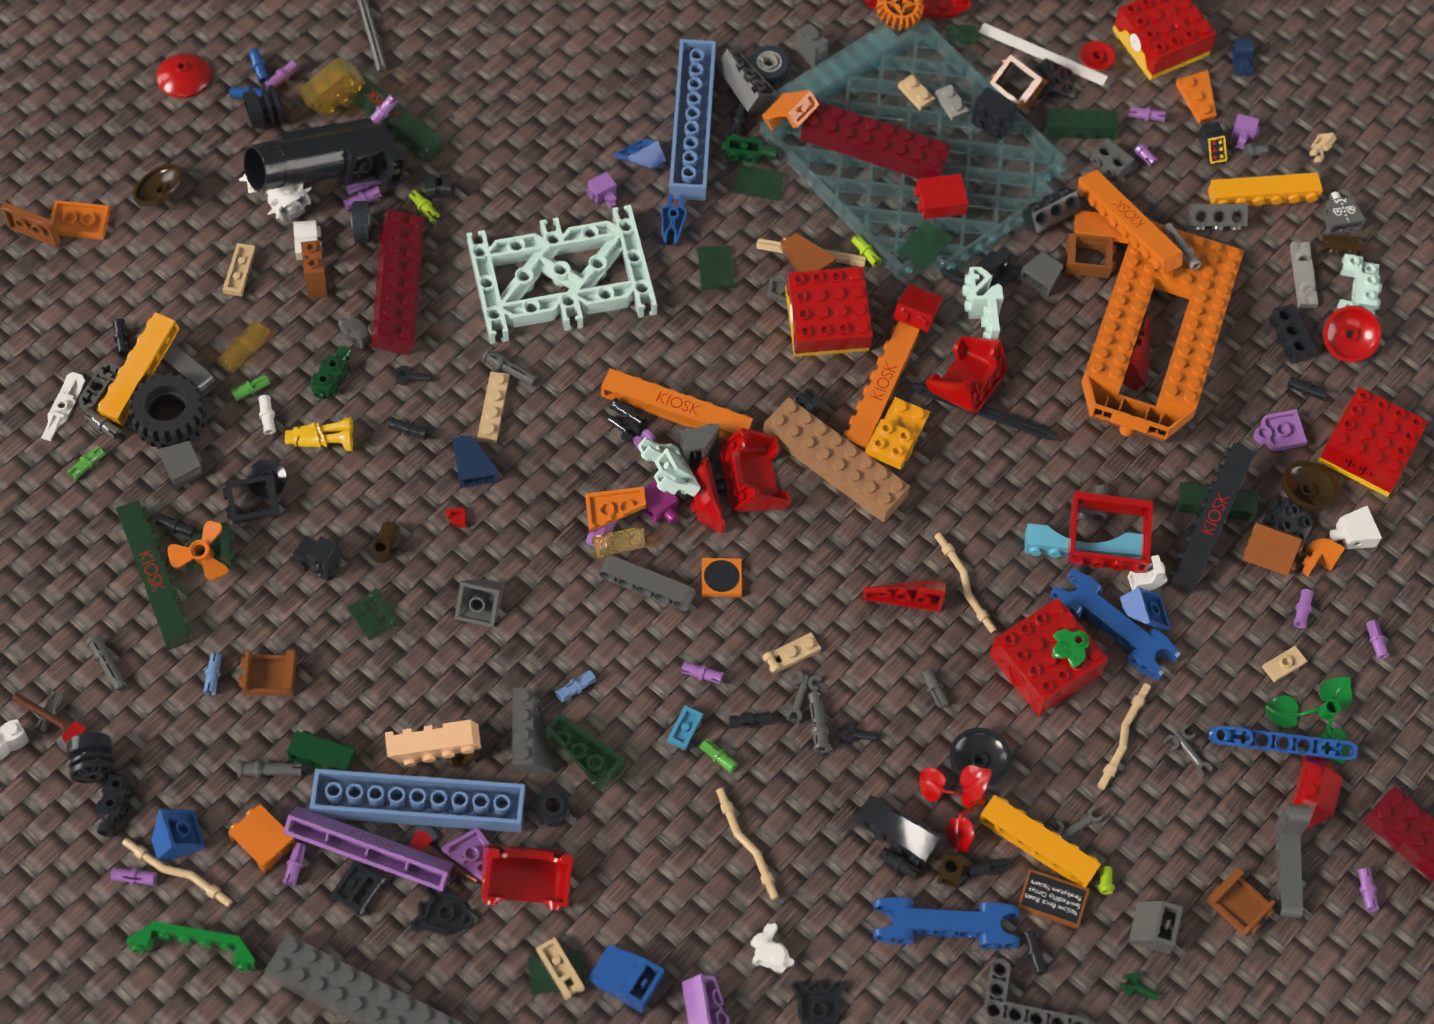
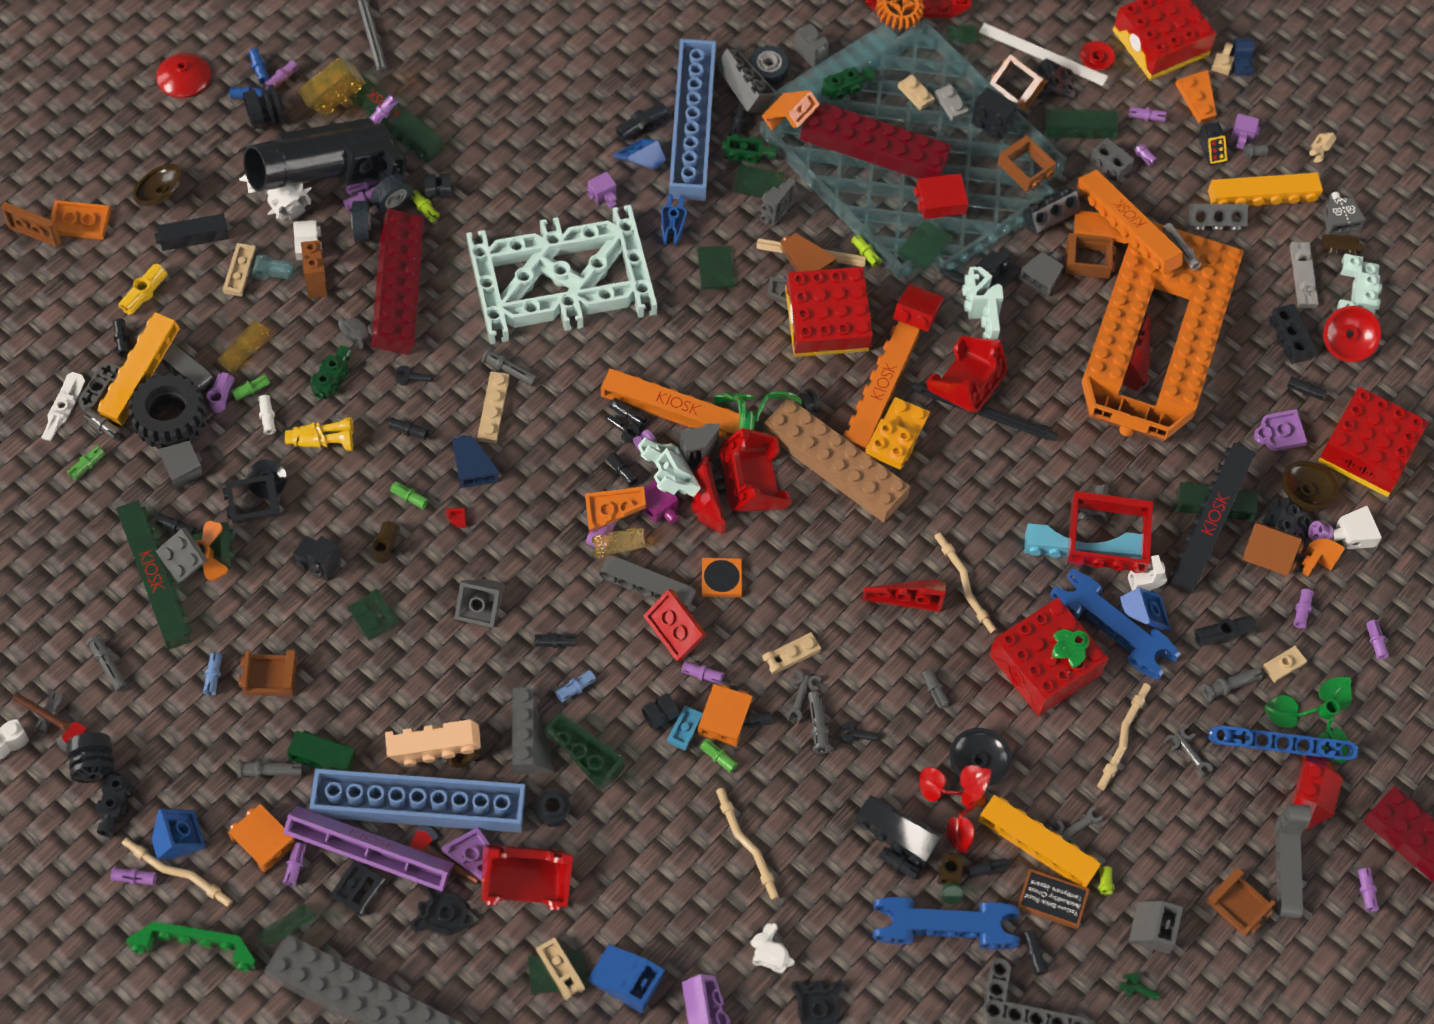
none -> yellow piece [118,264,168,315]
none -> black brick [155,213,229,251]
none -> dark grey plate [156,527,208,584]
none -> medium lavender piece [207,372,235,413]
none -> clear light blue piece [252,255,292,280]
none -> clear green piece [257,903,316,947]
none -> black wheel [371,174,413,214]
none -> bright green axle [390,482,429,510]
none -> black pin [535,632,575,648]
none -> black axle [607,452,638,487]
none -> black piece [615,102,669,141]
none -> black wheel [641,693,679,730]
none -> plate [643,589,707,662]
none -> orange panel [698,684,753,747]
none -> green plant [714,392,802,431]
none -> dark grey plate [760,177,796,227]
none -> dark green brick [821,66,875,101]
none -> clear green tile [941,882,963,905]
none -> dark orange window [998,135,1057,192]
none -> black piece [1194,615,1257,647]
none -> dark grey pin [1202,667,1262,701]
none -> tan plate [1211,42,1234,75]
none -> medium lavender wheel [1308,521,1334,540]

